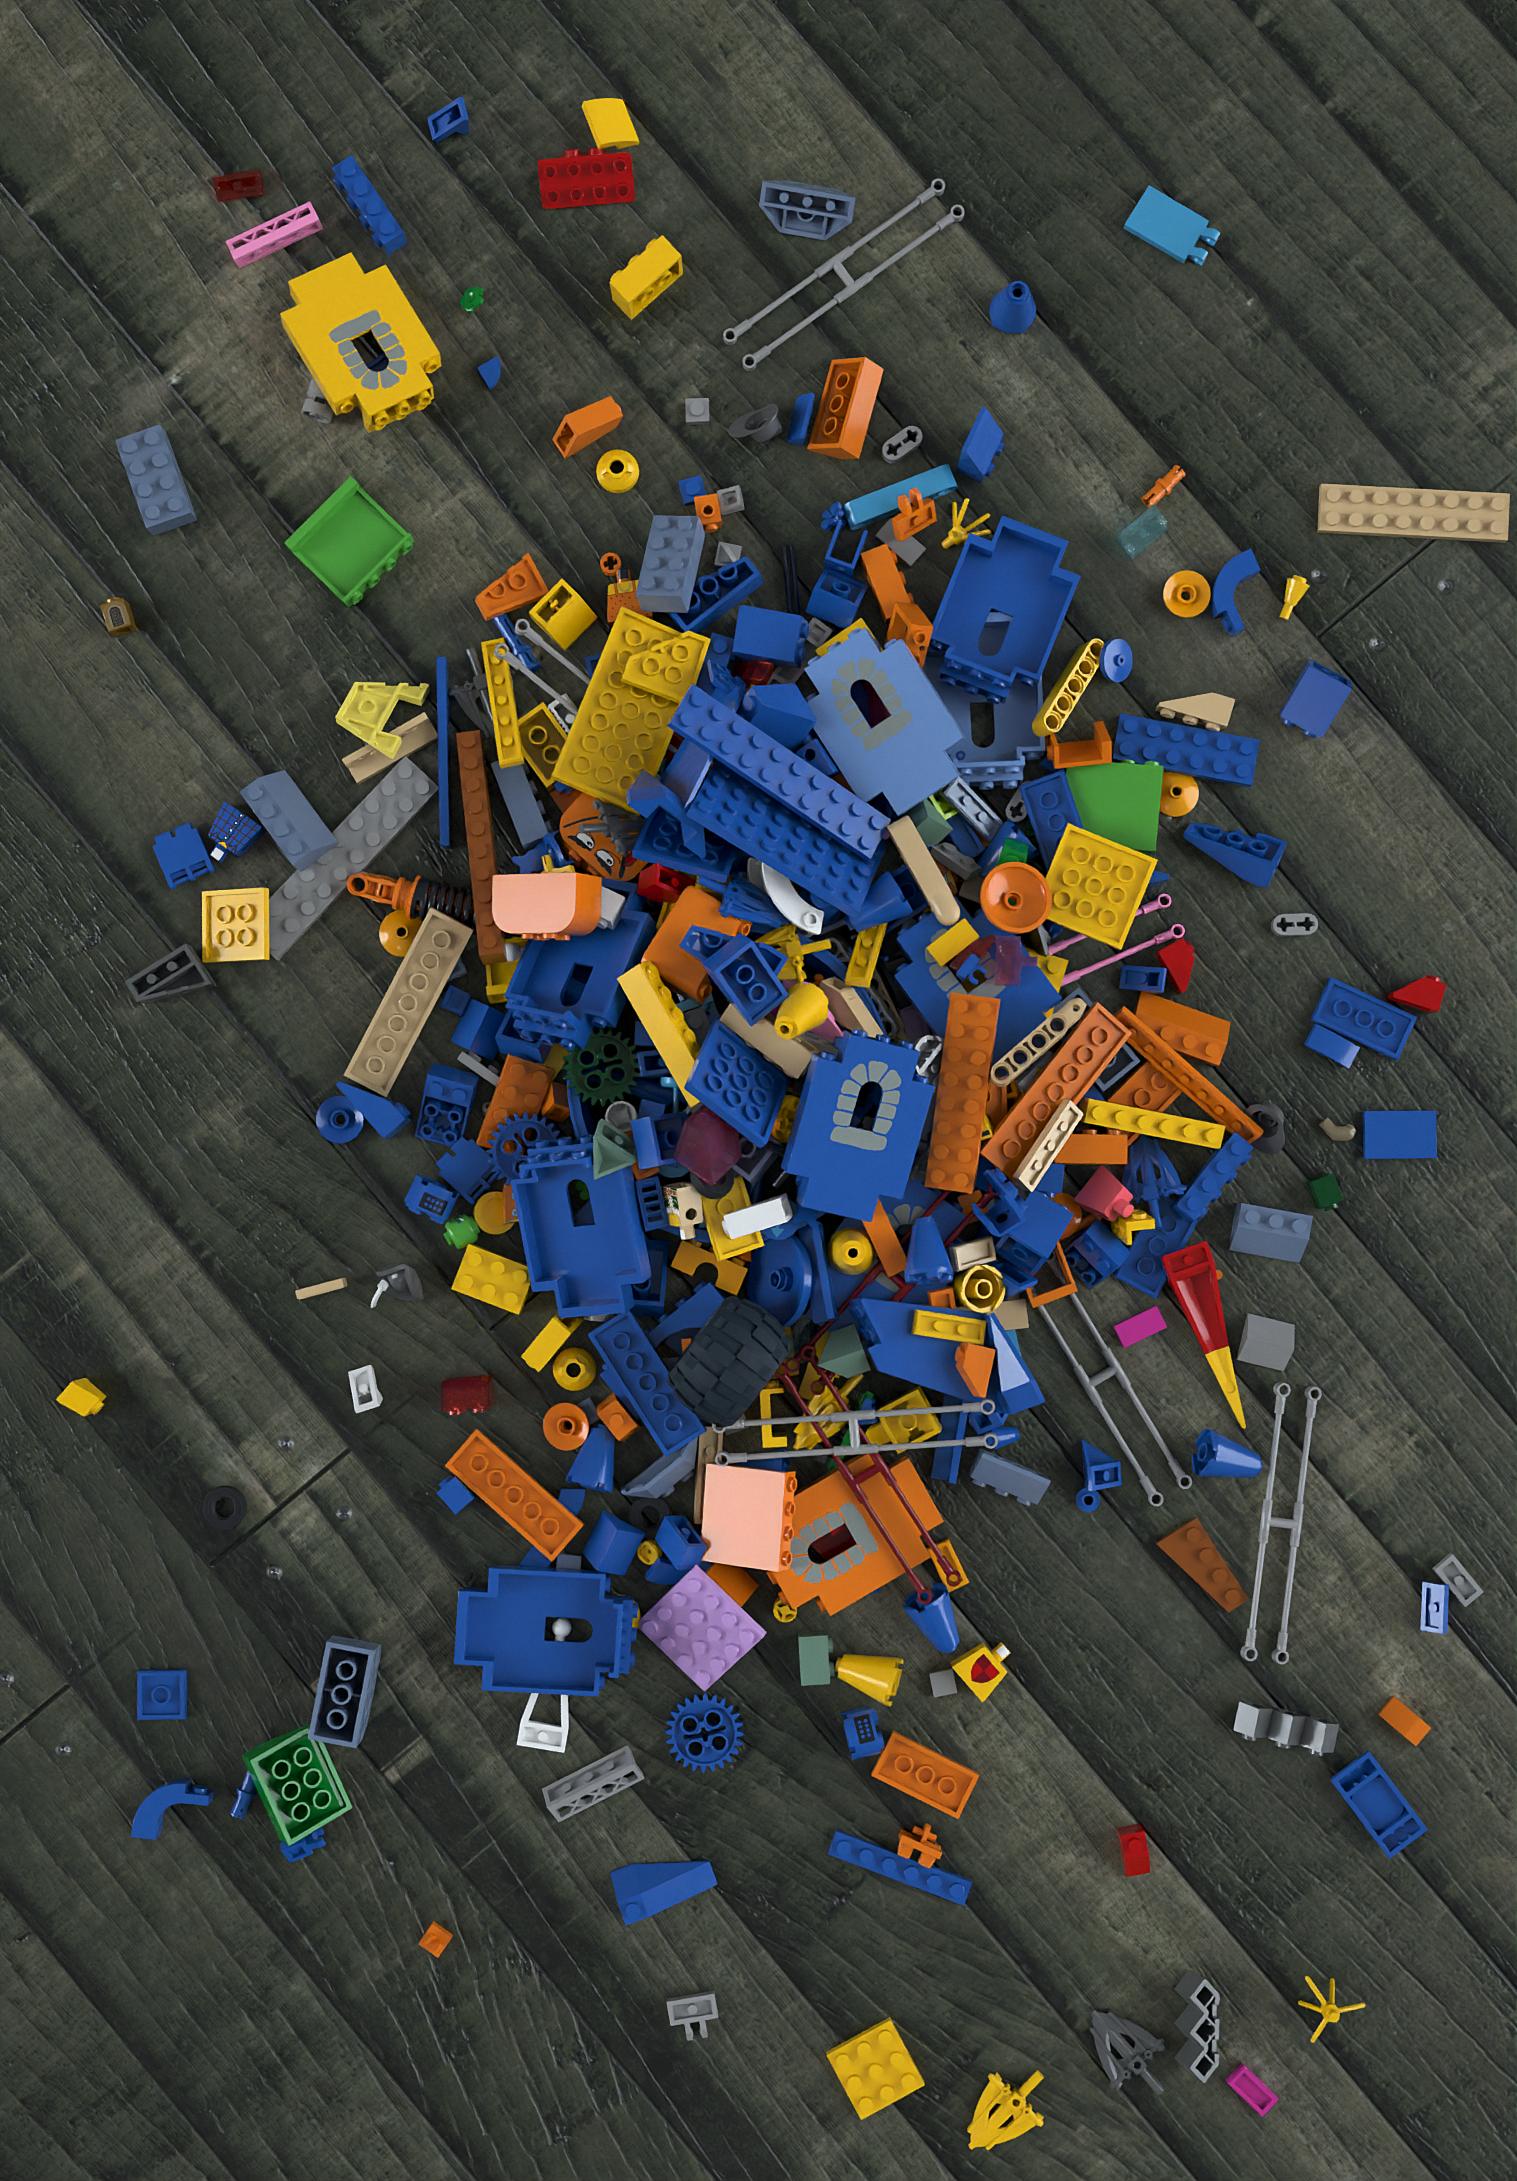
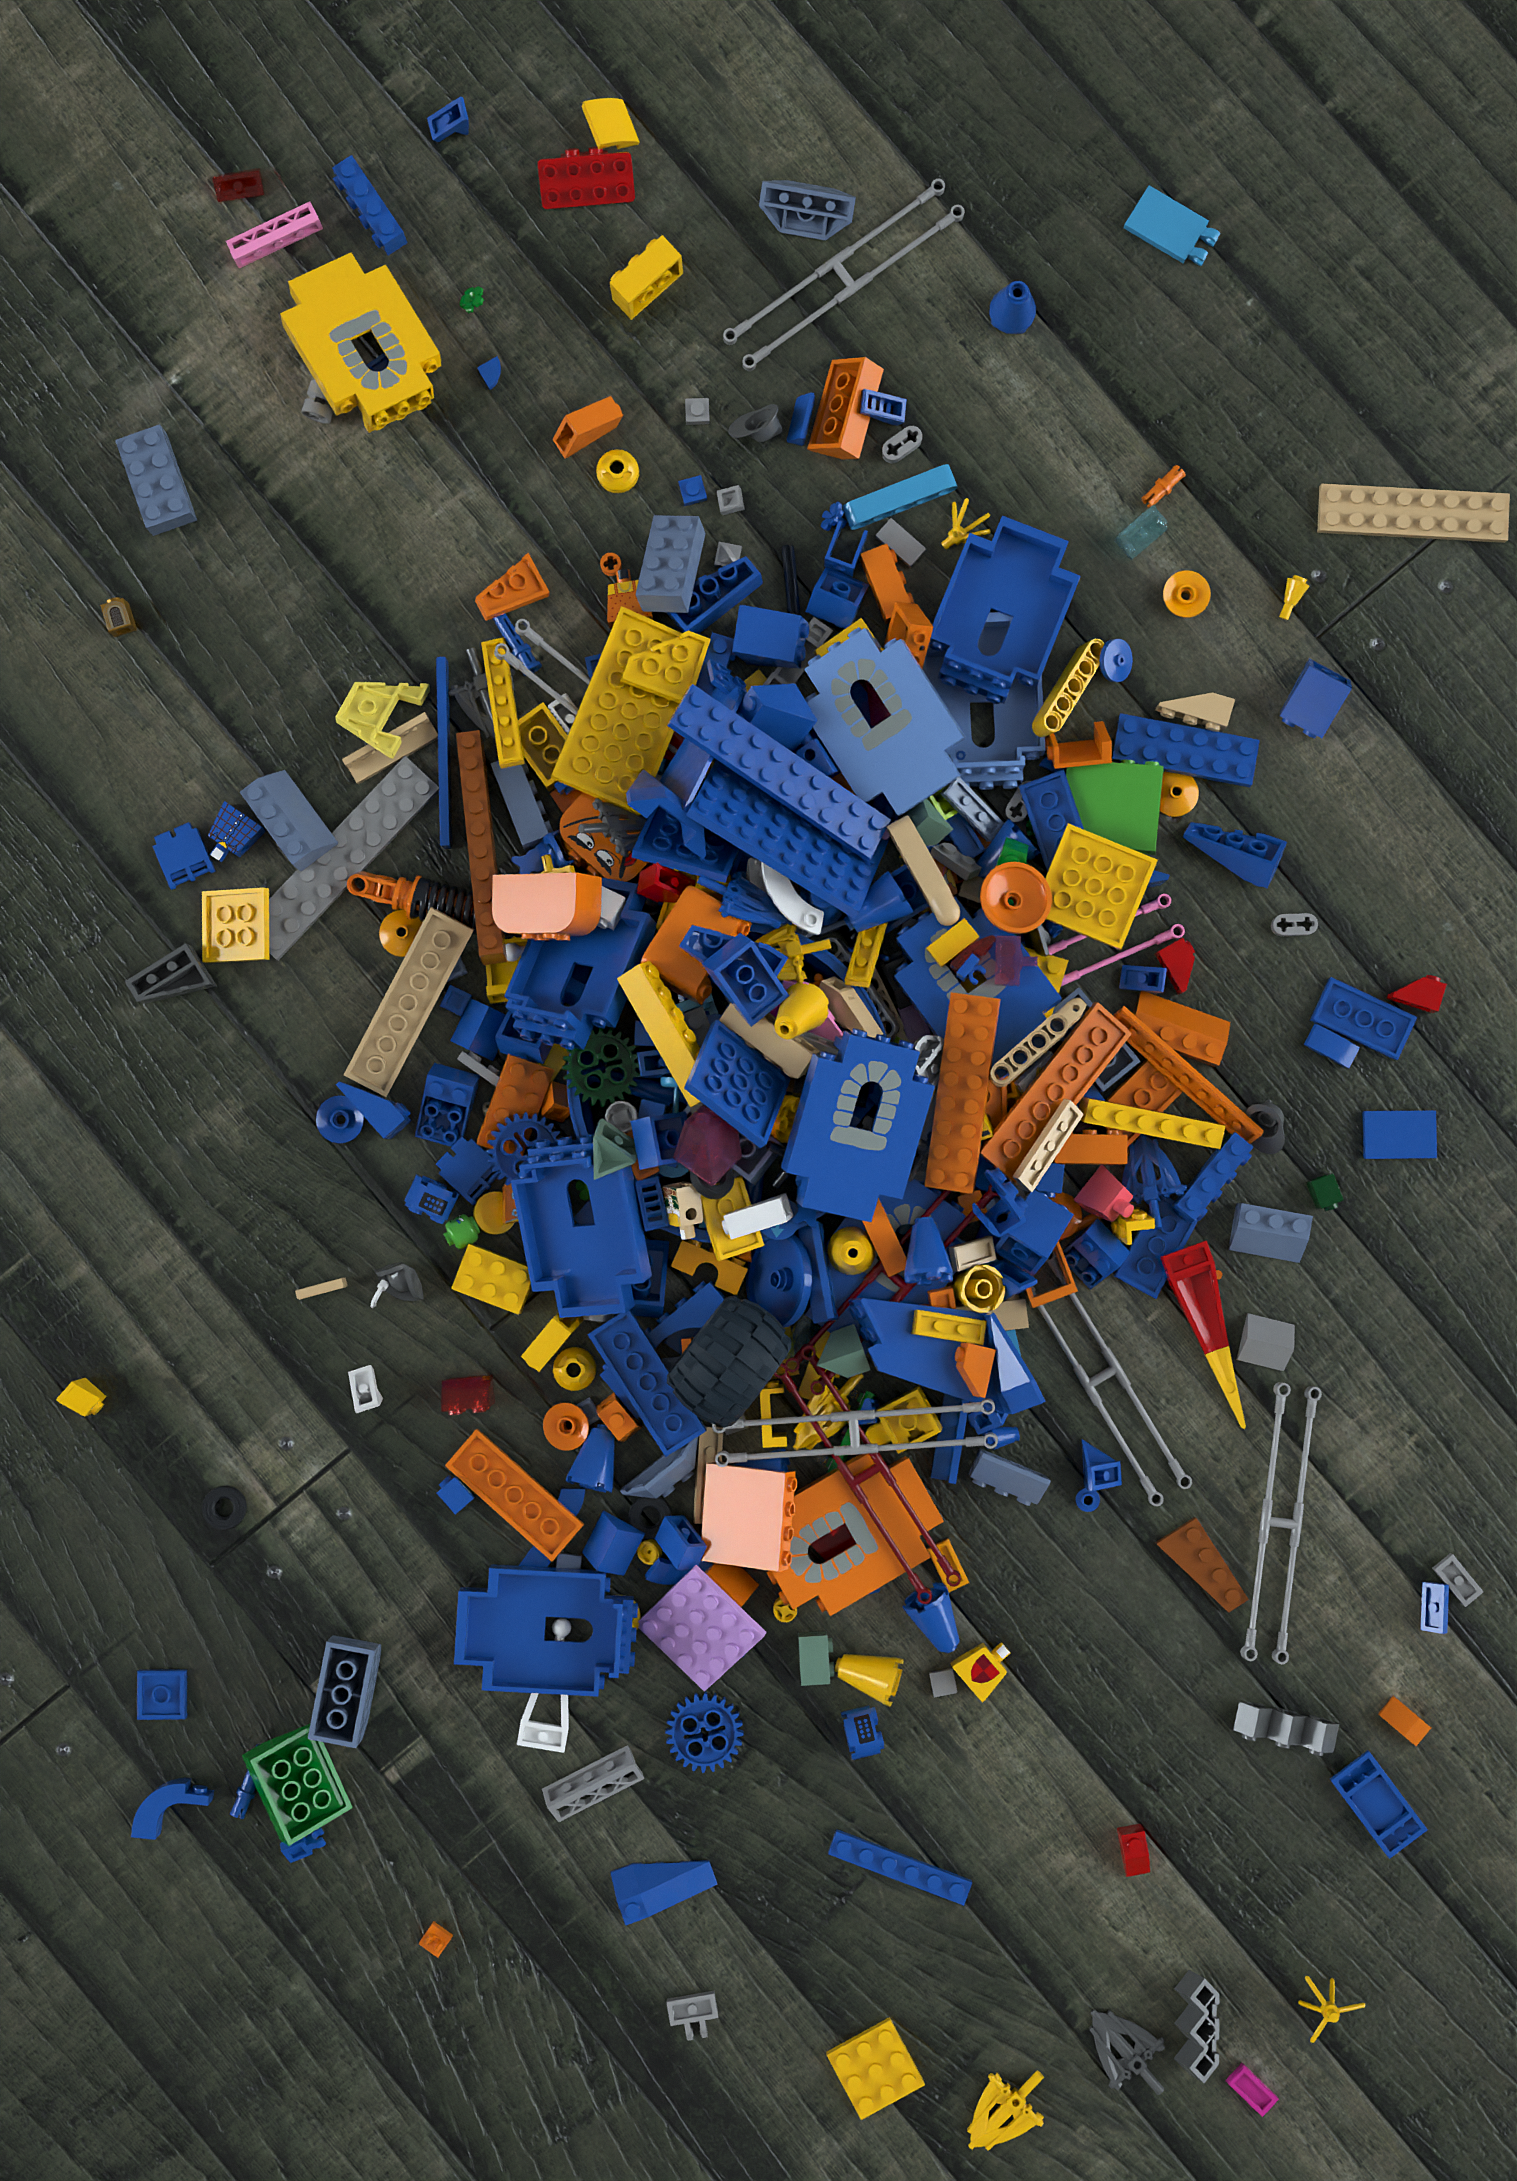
bright green panel [284,476,414,608] -> none
yellow slope [529,579,598,651] -> none
orange brick [694,493,722,533] -> none
clear red slope [731,660,775,689] -> none
orange plate [871,1730,980,1819] -> none
orange hinge [892,488,937,542] -> none
orange hips [897,1823,942,1868] -> none
blue slope [956,407,1005,483] -> none
dark pink tile [1113,1305,1167,1348] -> none
blue cone [1192,1429,1262,1478] -> none
blue arch [1210,549,1260,637] -> none
dark tan arm [1319,1117,1356,1141] -> none
none -> blue slope [860,389,907,426]

